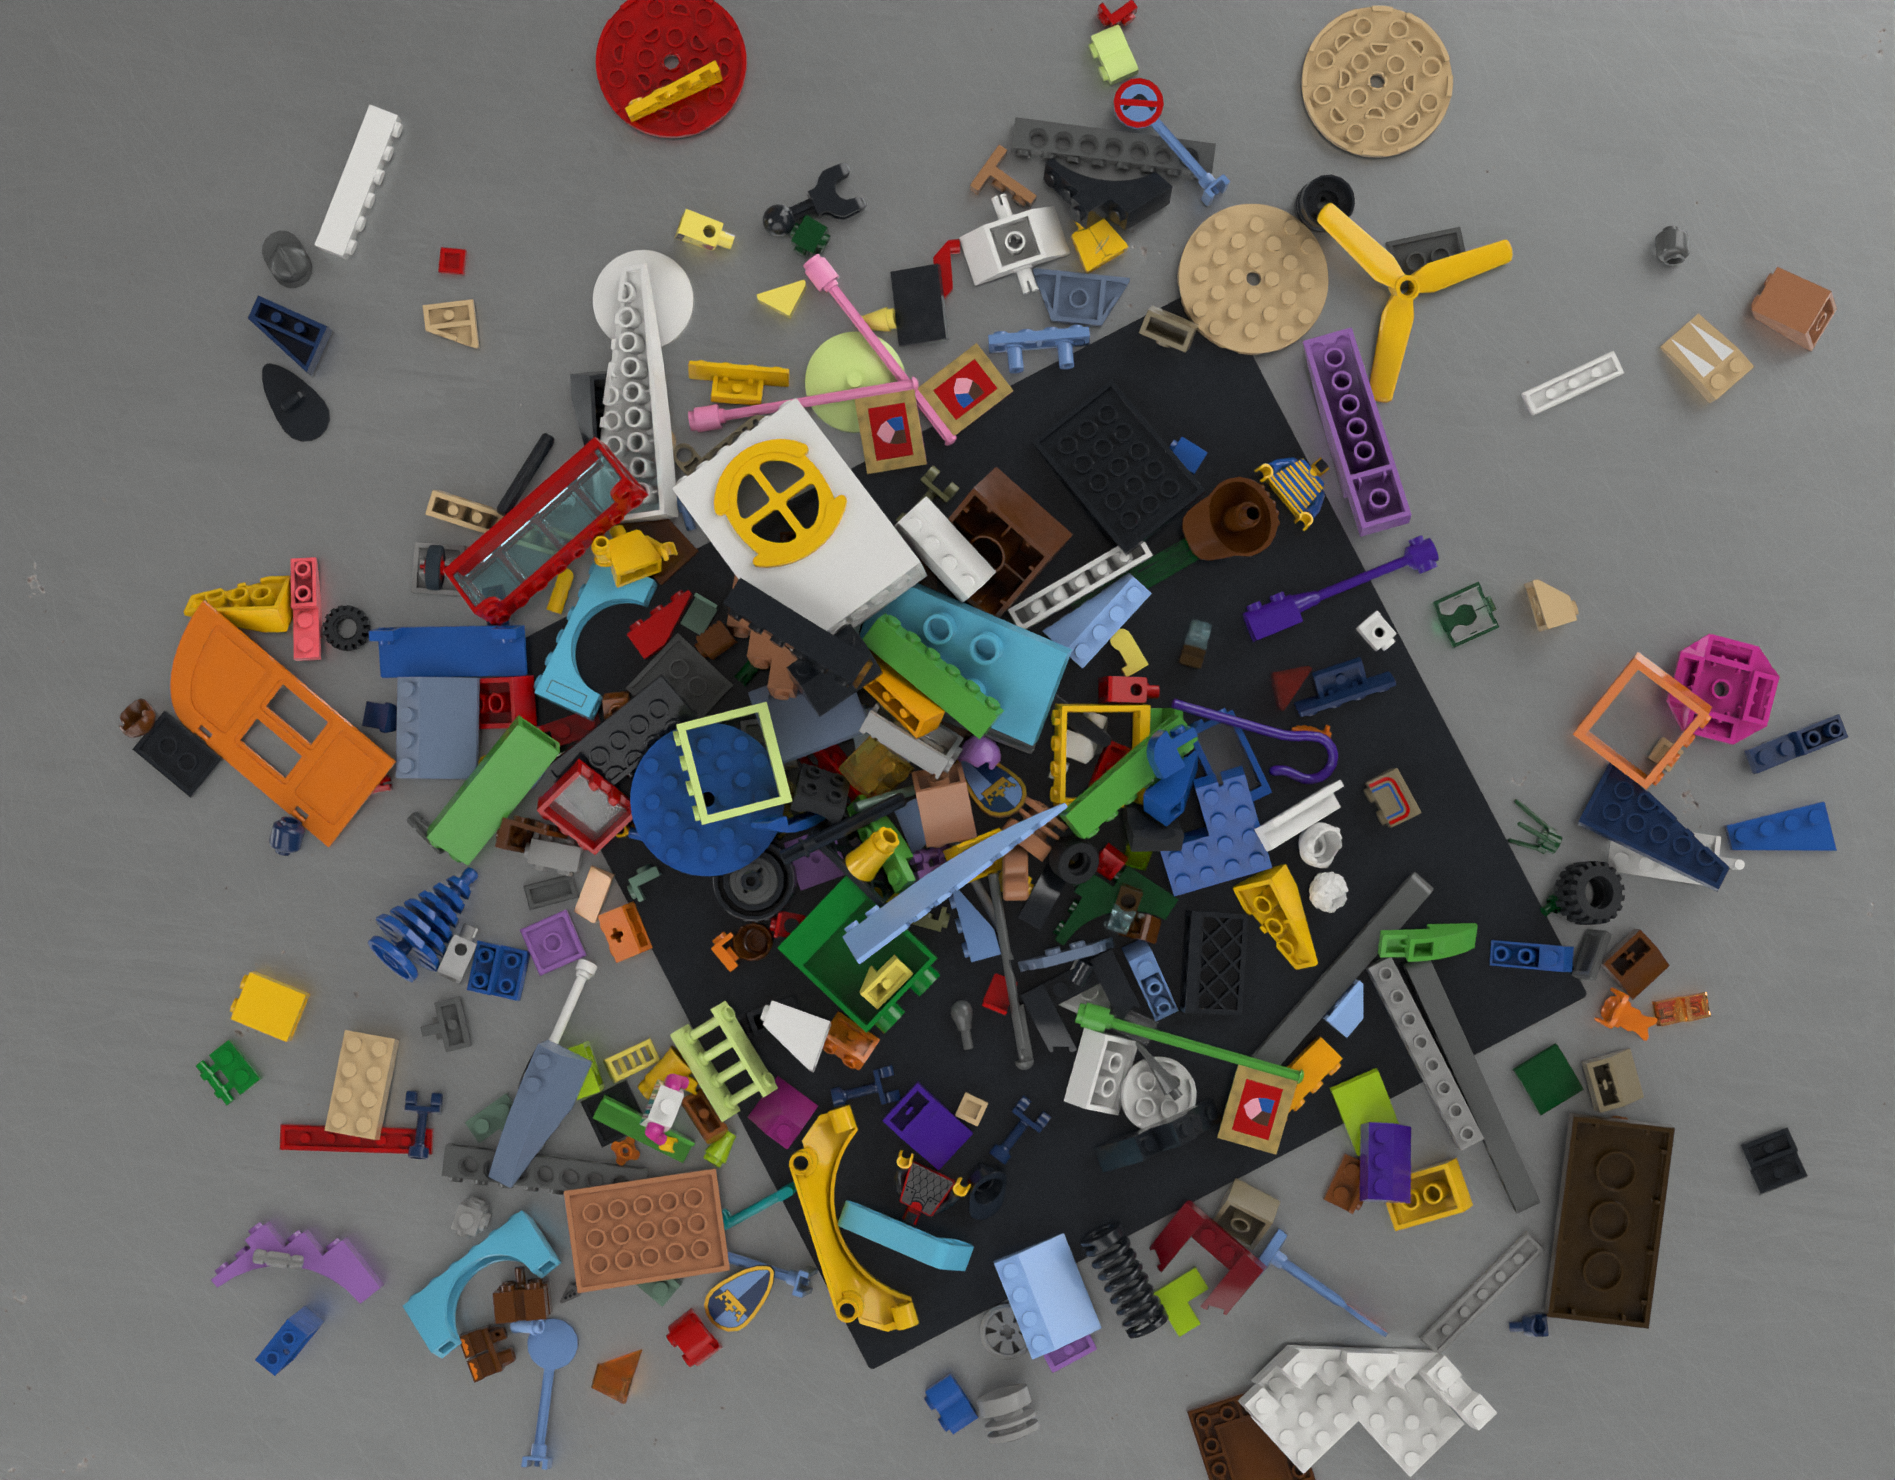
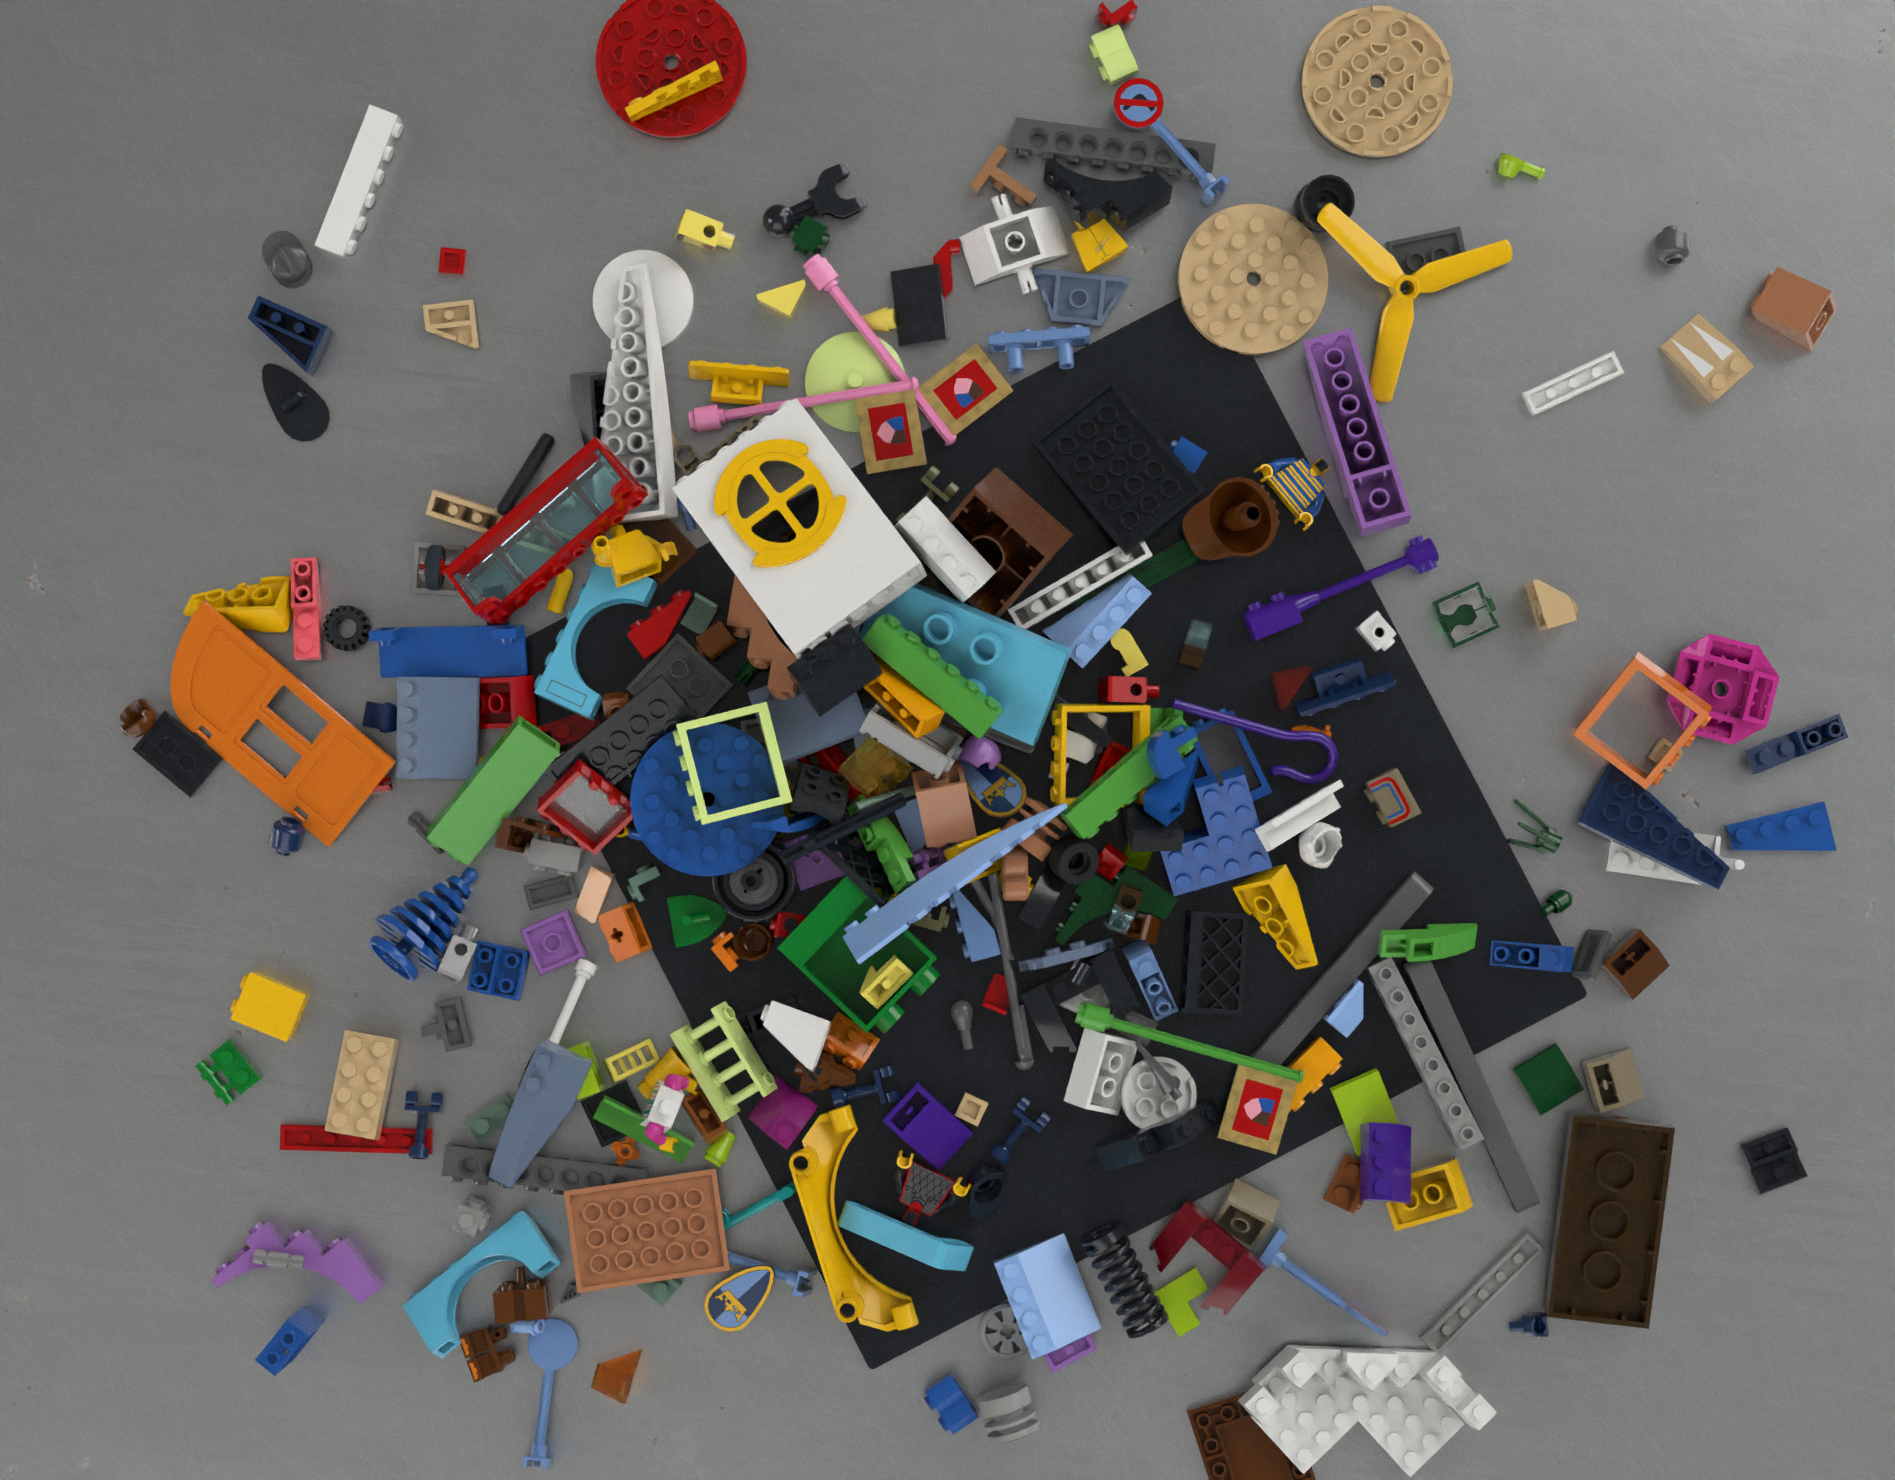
red cylinder [666,1308,723,1368] -> none
black brick [723,578,873,689] -> none
yellow plant [845,827,900,881] -> none
dark tan brick [1139,305,1199,352] -> none
white piece [1309,872,1348,913] -> none
black tyre [1554,861,1625,925] -> none
orange hair [1594,987,1658,1041] -> none
clear orange slope [1652,992,1711,1026] -> none
none -> green shield [667,895,728,948]
none -> reddish brown rock [794,1049,857,1093]
none -> lime bar [1498,152,1545,180]

